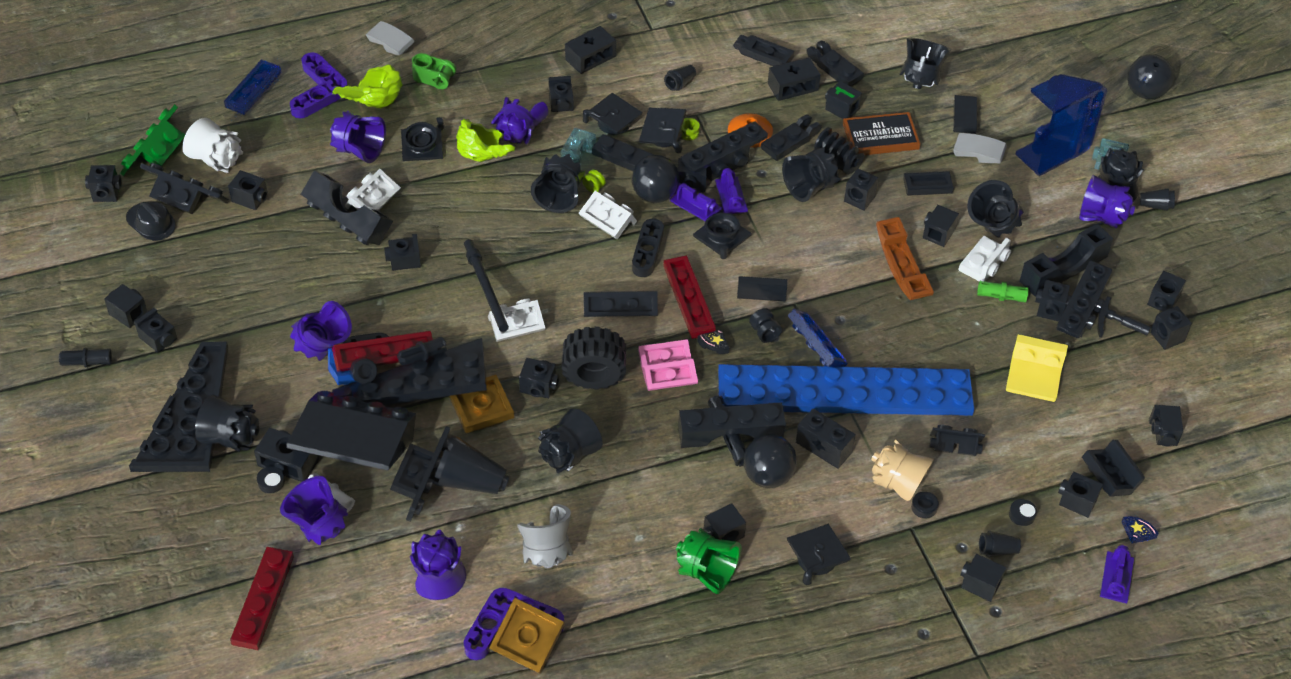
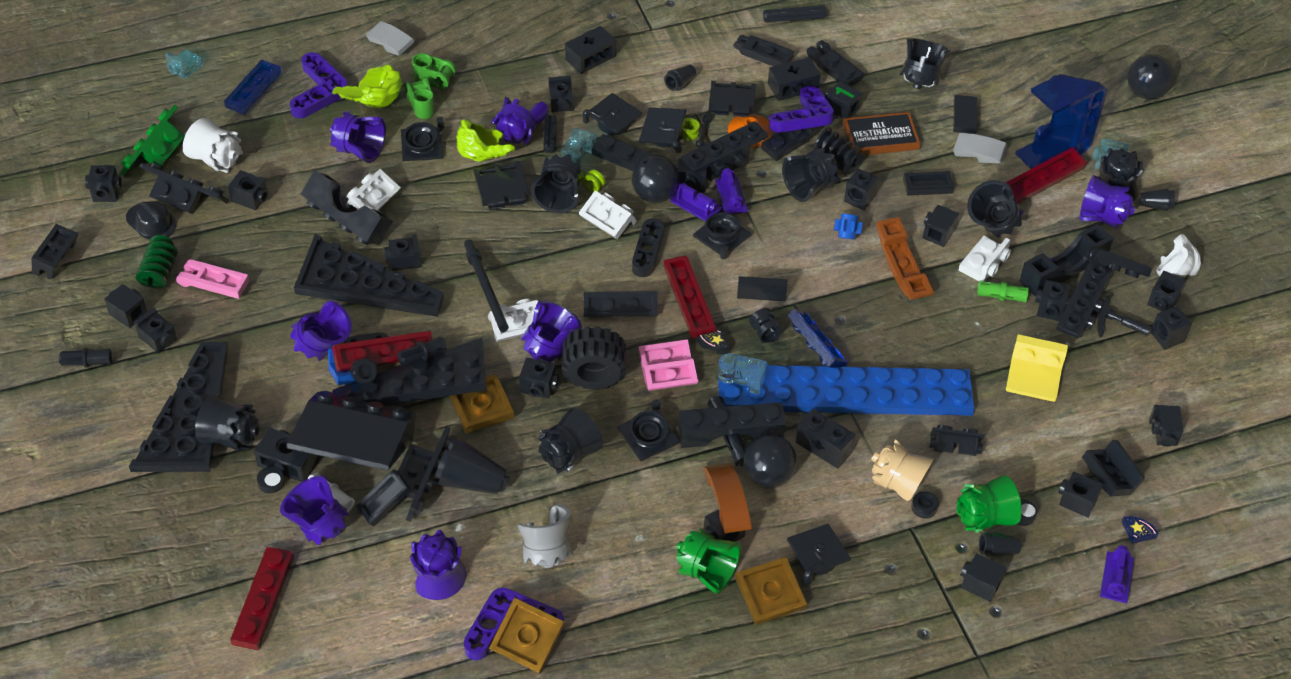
none -> black hinge [31,224,78,279]
none -> dark green piece [135,235,178,289]
none -> clear light blue bracket [165,49,203,79]
none -> bright pink plate [176,259,249,299]
none -> black wing [294,234,444,317]
none -> black tile [356,469,411,526]
none -> bright green piece [404,77,435,119]
none -> black plate [473,161,529,210]
none -> dark purple hat [521,301,582,363]
none -> black axle [543,115,557,153]
none -> black hat [618,399,680,462]
none -> black hinge [695,114,712,148]
none -> dark orange slope [703,463,752,533]
none -> black plate [709,80,756,117]
none -> clear light blue leg [718,353,767,395]
none -> pearl gold plate [735,557,807,626]
none -> black axle [763,5,826,23]
none -> dark purple beam [769,86,834,132]
none -> blue gear [834,214,863,240]
none -> green hat [956,475,1022,533]
none -> dark red plate [1005,147,1087,203]
none -> black hinge [1085,247,1152,279]
none -> white hair [1156,234,1201,278]

